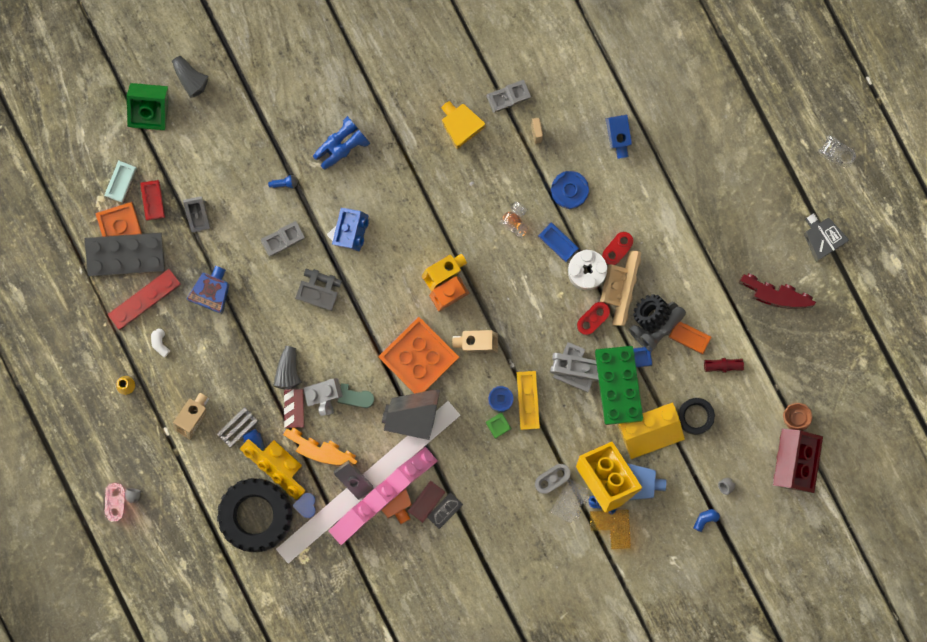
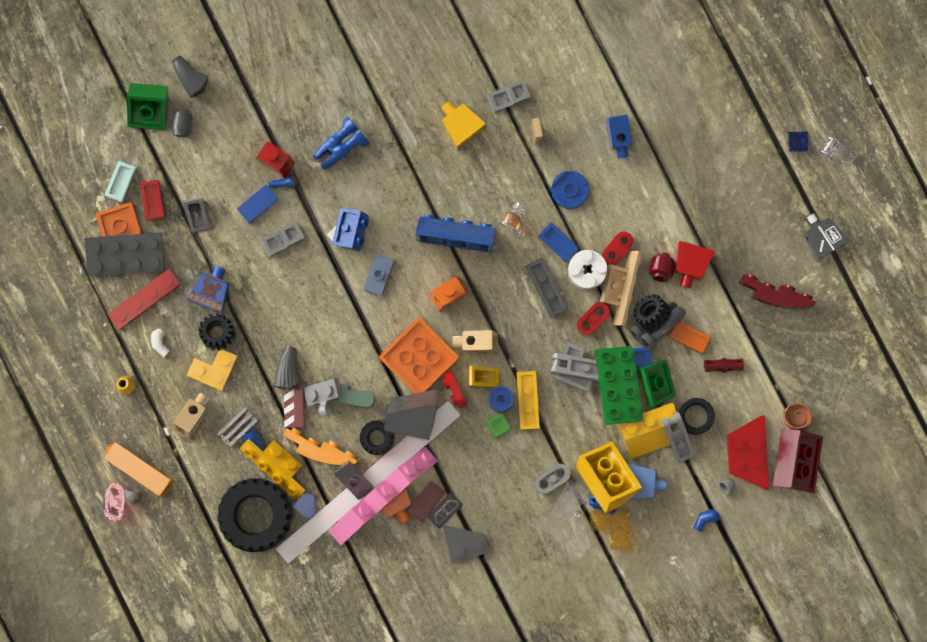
dark grey plate [295,269,342,311] -> none
yellow torso [421,254,467,292] -> none
none -> light orange slope [105,442,175,497]
none -> dark grey brick [171,109,192,137]
none -> yellow plate [187,349,238,391]
none -> black tyre [198,313,235,351]
none -> blue tile [237,185,279,224]
none -> red torso [255,141,295,178]
none -> black tyre [359,420,395,455]
none -> sand blue plate [363,254,394,296]
none -> blue slope [415,214,496,253]
none -> red plate [442,371,467,409]
none -> dark grey wing [443,526,489,562]
none -> yellow slope [469,366,499,388]
none -> dark grey plate [525,258,568,318]
none -> green slope [638,359,676,407]
none -> dark red head [649,252,675,282]
none -> light grey plate [661,412,696,463]
none -> red torso [675,241,715,289]
none -> red wing [727,415,769,490]
none -> clear blue tile [788,132,808,152]

